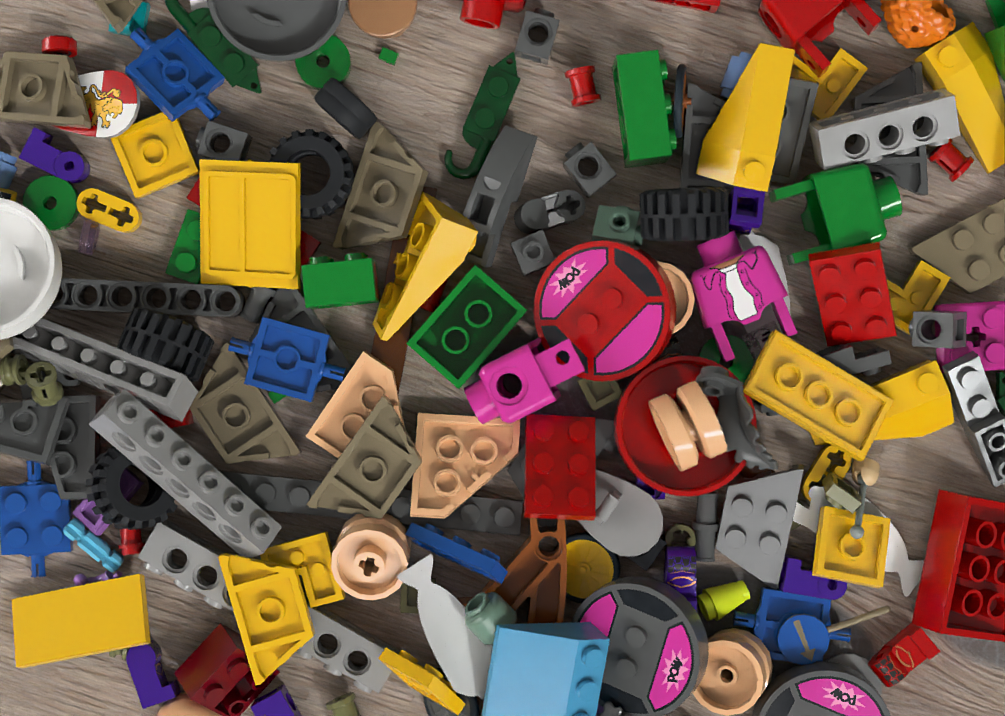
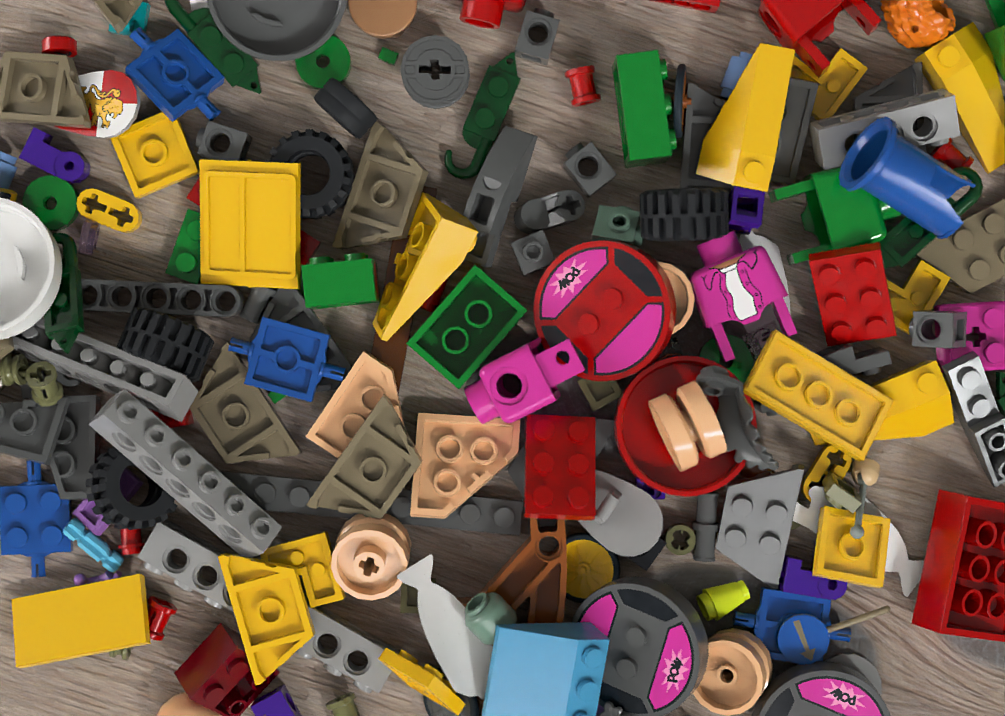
dark purple leg [126,639,181,709] -> none
blue plate [405,523,508,584] -> none
dark purple leg [663,546,697,611] -> none
red leg [868,622,941,687] -> none
none -> dark green plate [44,233,84,354]
none -> red bush [147,596,178,641]
none -> dark grey piece [400,35,470,109]
none -> blue piece [839,116,976,239]
none -> dark green plate [879,166,983,269]

